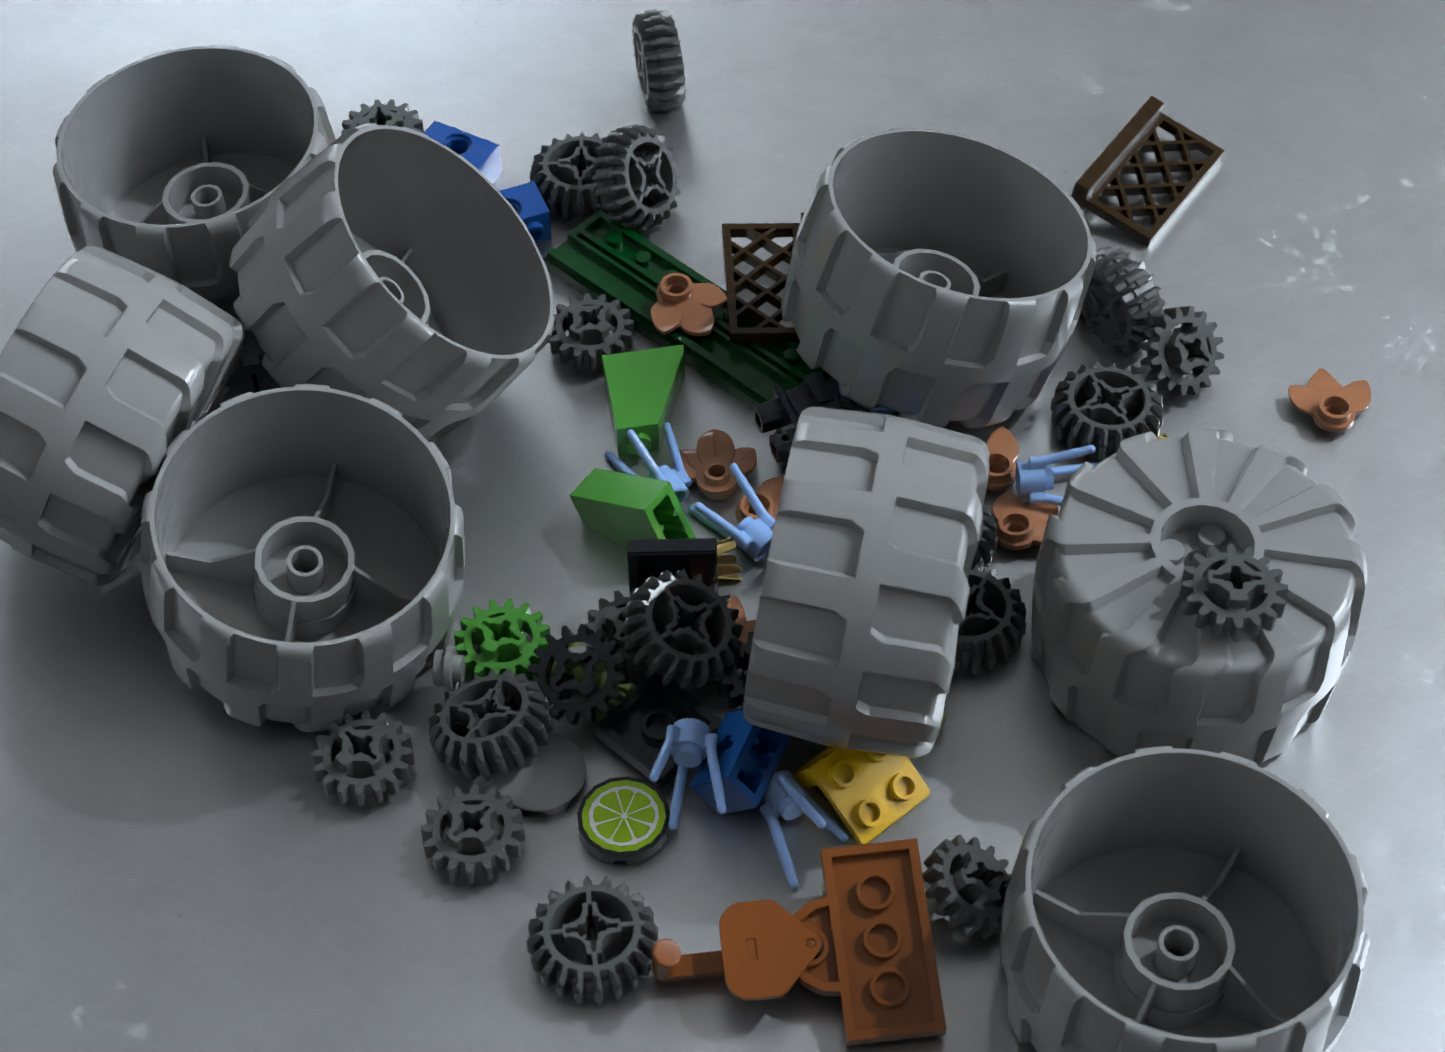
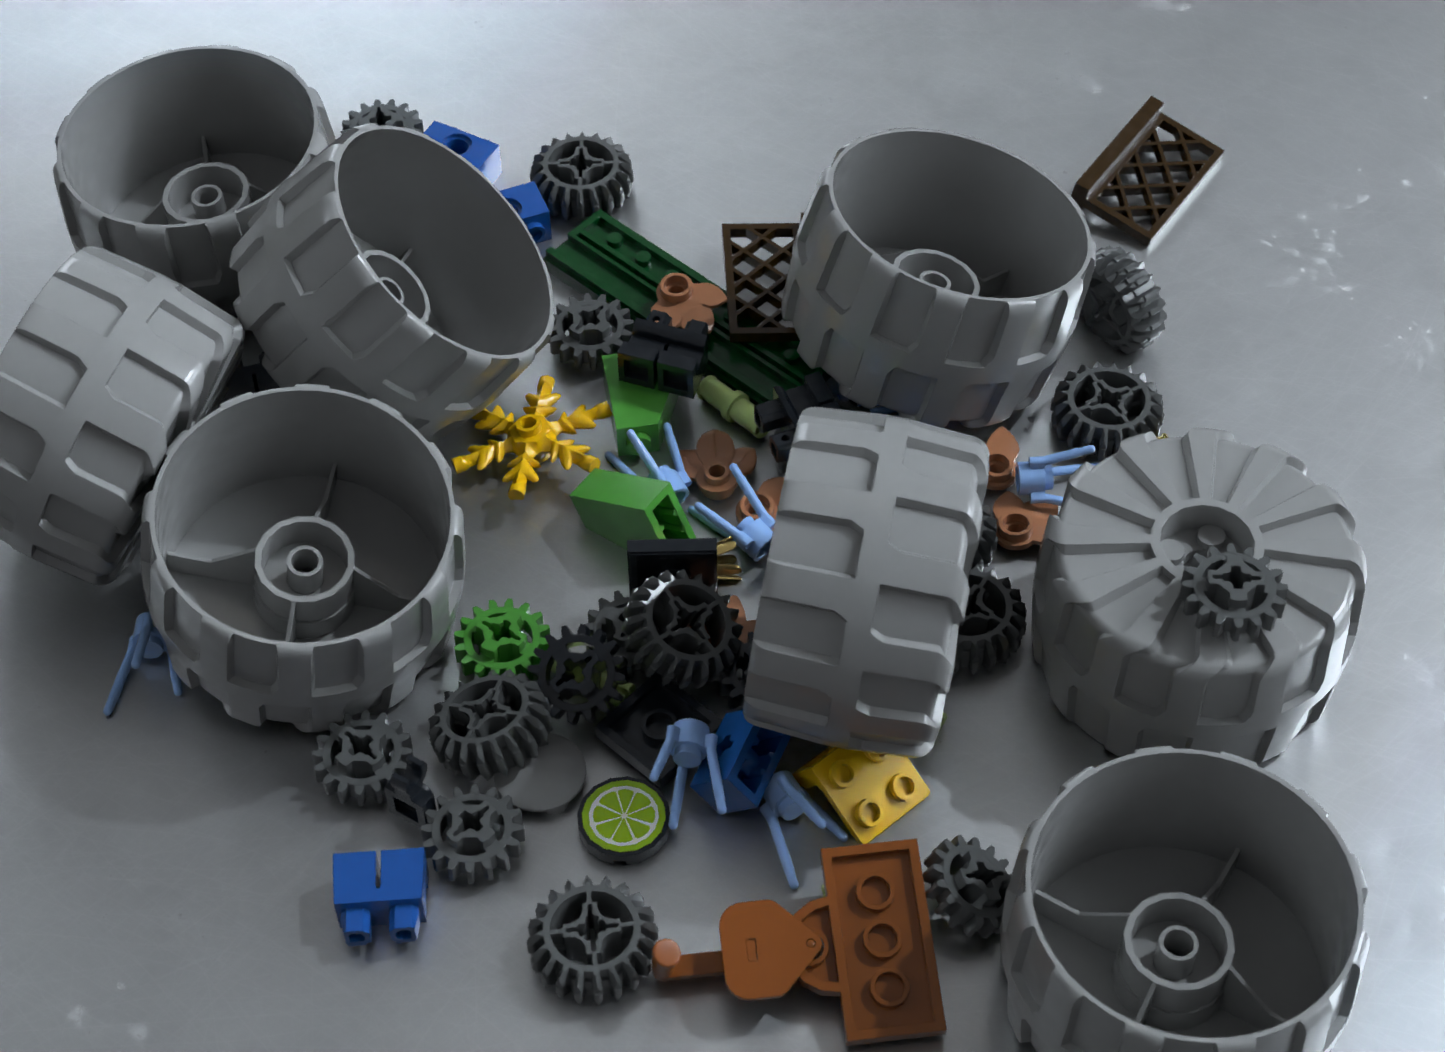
light grey plate [433,645,465,691] -> none
dark grey gear [591,124,681,231] -> none
dark grey gear [632,9,686,111] -> none
dark grey gear [1139,306,1224,396] -> none
nougat plate [1288,368,1371,432] -> none
none -> light blue plant [103,611,183,716]
none -> blue hips [333,847,429,946]
none -> black plate [384,754,437,829]
none -> yellow piece [451,375,612,500]
none -> black hips [617,310,708,399]
none -> yellowish green pin [697,375,769,438]

